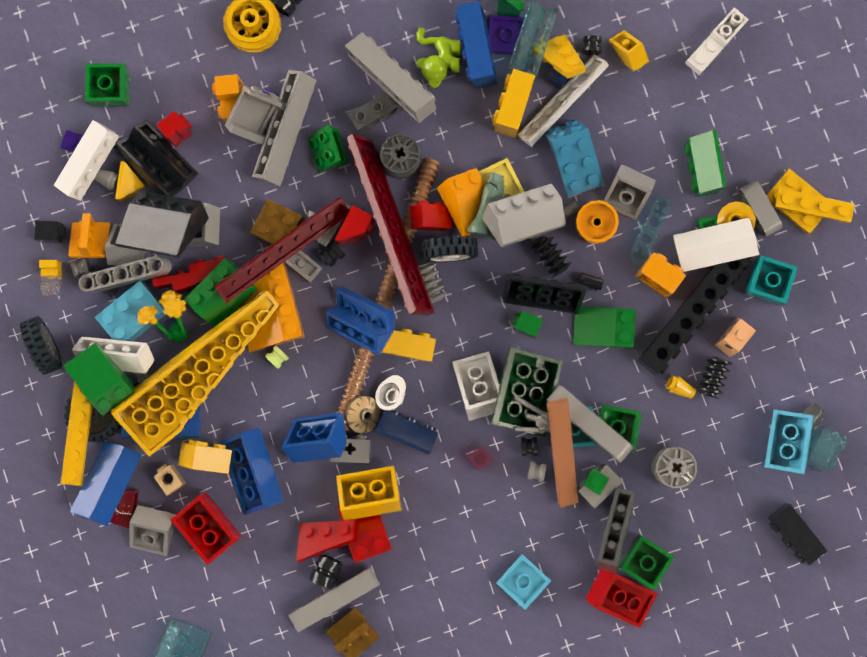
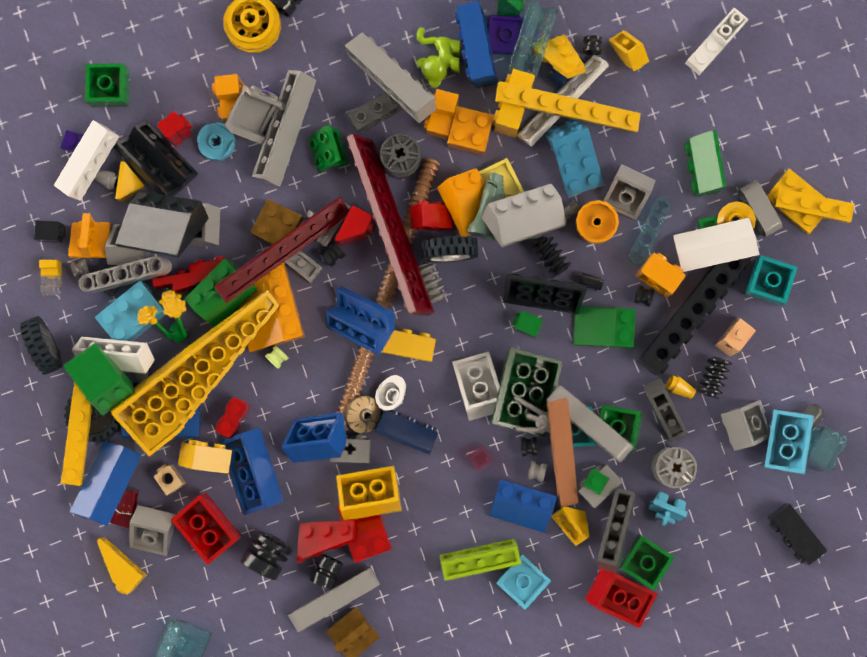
none -> yellow slope [97,537,147,595]
none -> medium azure plate [197,122,236,161]
none -> red brick [216,397,250,438]
none -> black wheel [241,531,292,580]
none -> light orange brick [424,89,459,140]
none -> lime fence [440,538,521,581]
none -> light orange brick [447,106,494,156]
none -> blue slope [489,479,557,533]
none -> yellow plate [495,81,641,133]
none -> yellow slope [551,506,589,546]
none -> black wheel [634,285,655,307]
none -> dark grey slope [643,378,688,442]
none -> medium azure hips [648,492,688,527]
none -> light grey slope [721,400,770,451]

